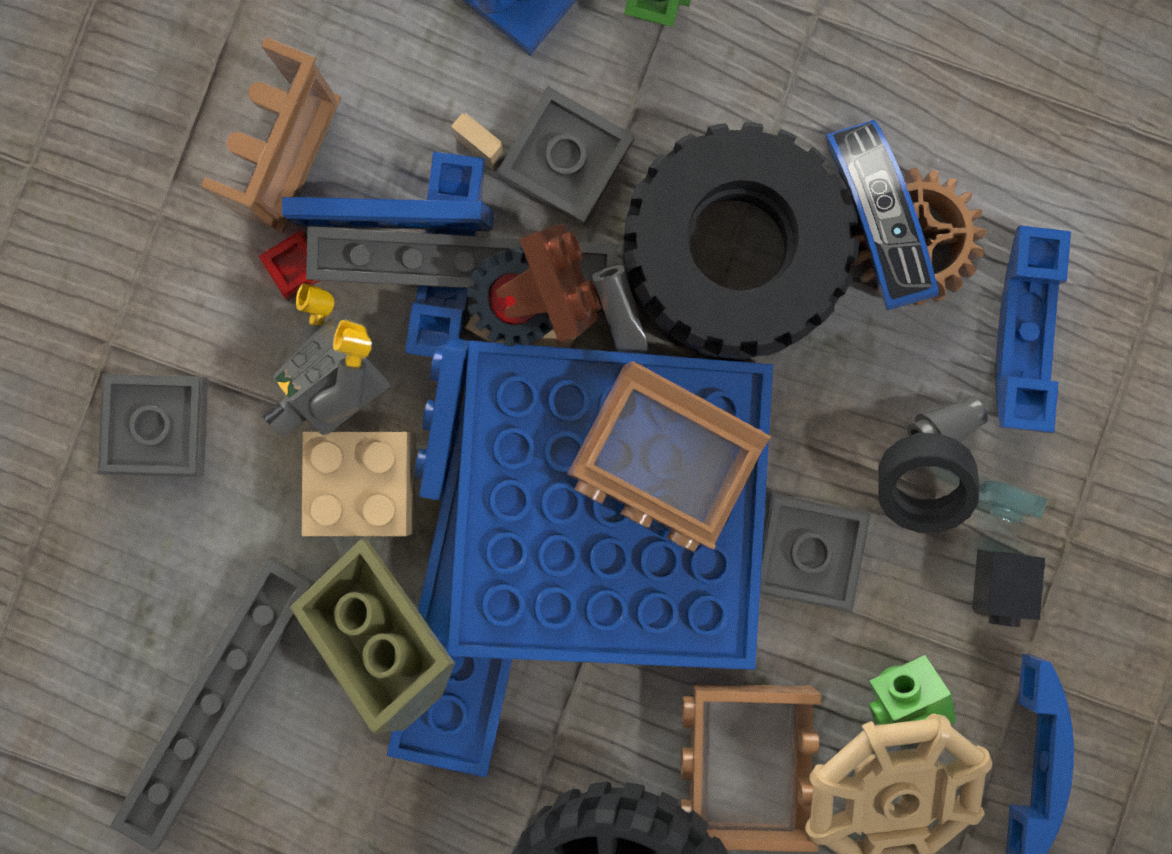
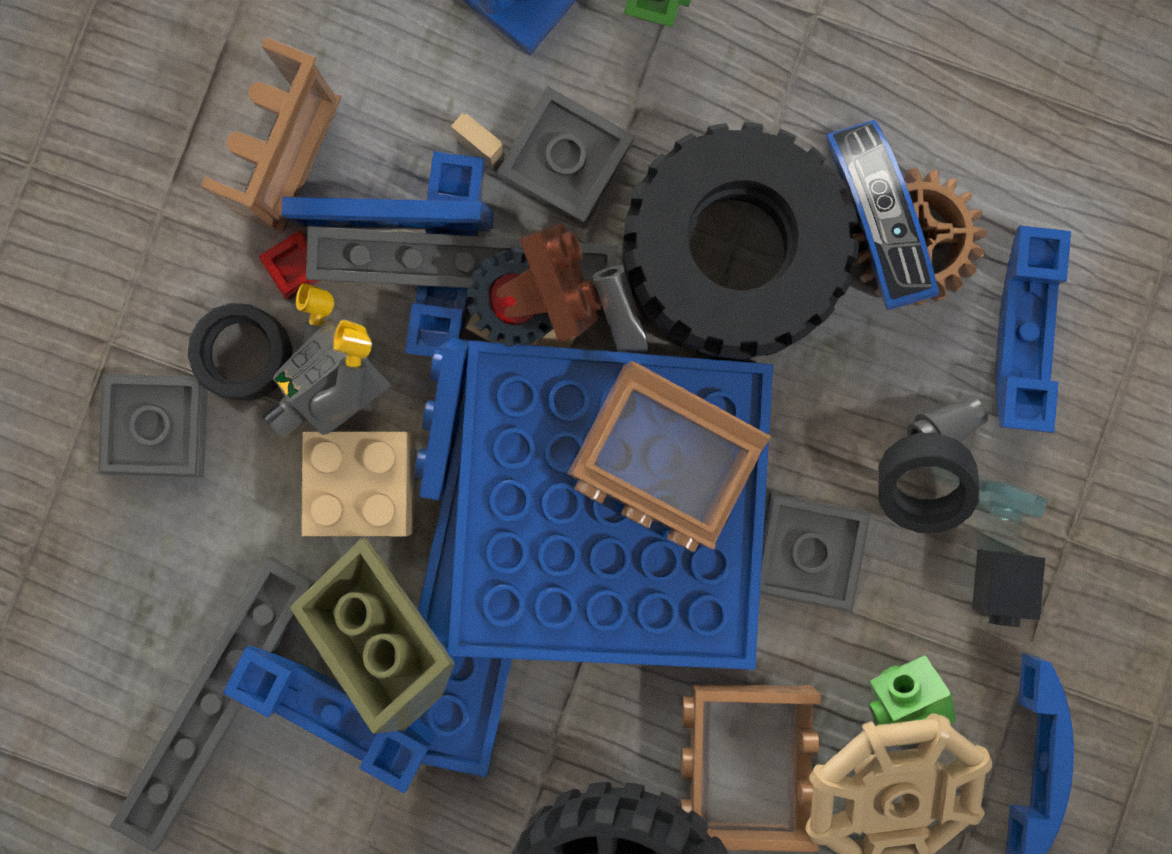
none -> black tyre [188,303,293,401]
none -> blue slope [223,645,430,794]

